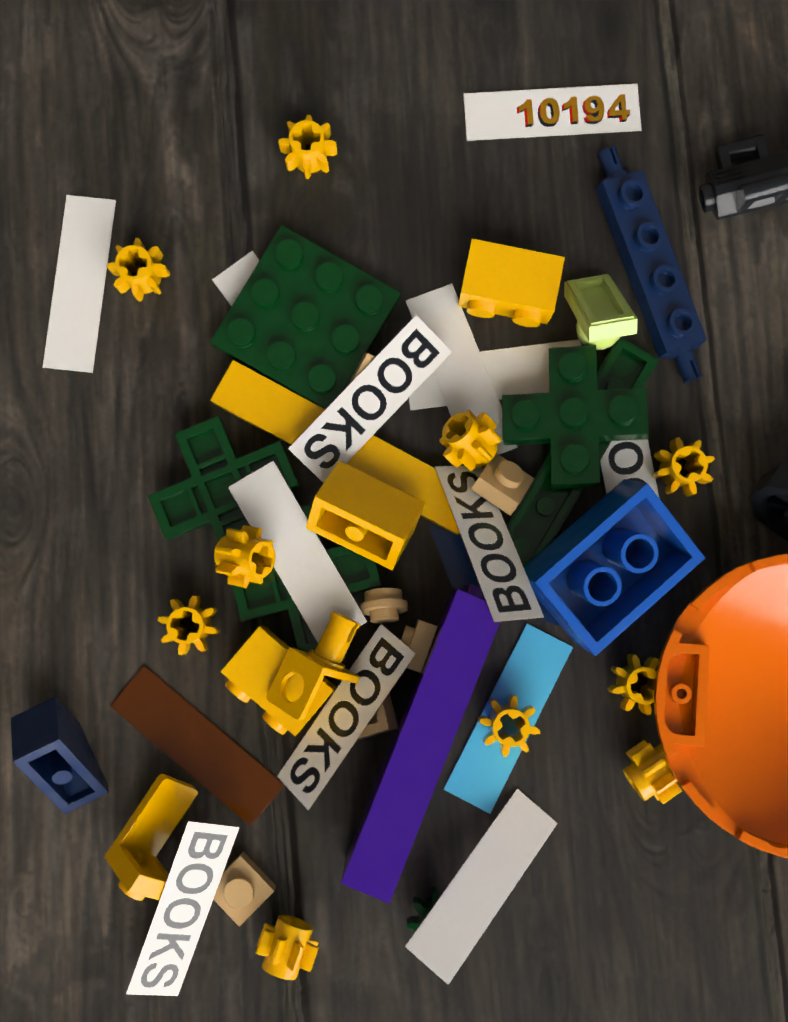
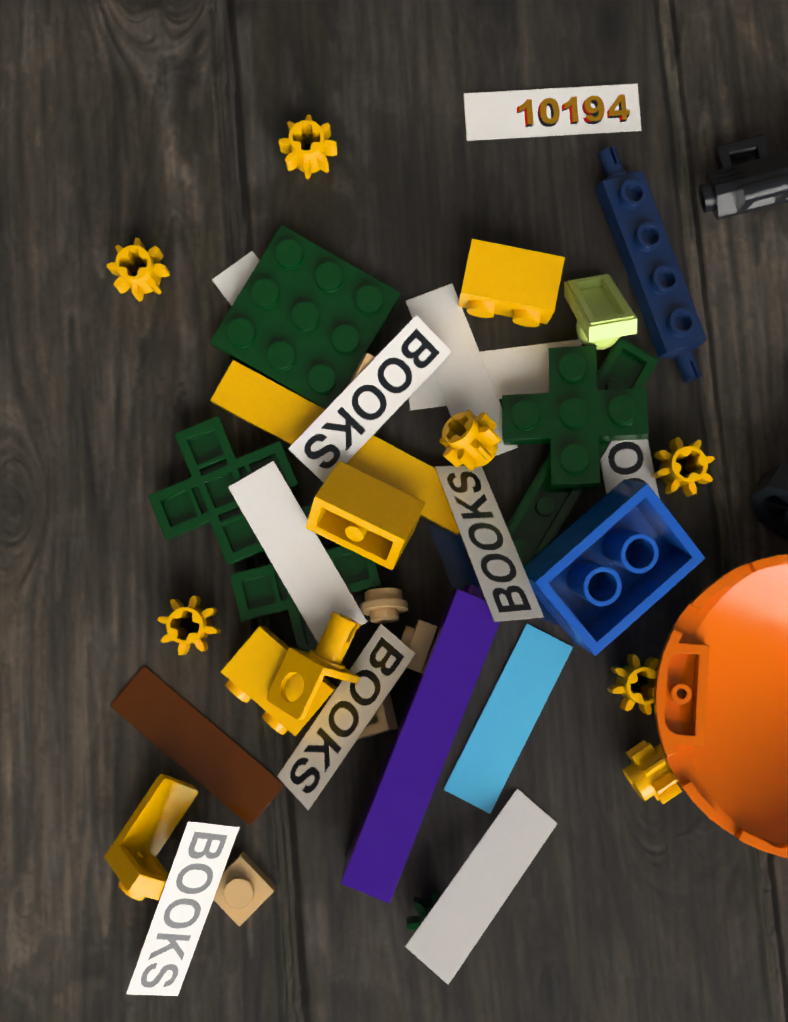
dark blue slope [11,696,109,814] -> none
white sticker [42,195,116,373] -> none
yellow gear [214,525,276,588] -> none
yellow gear [255,915,319,980] -> none
tan plate [471,453,534,516] -> none
yellow gear [478,694,540,757] -> none

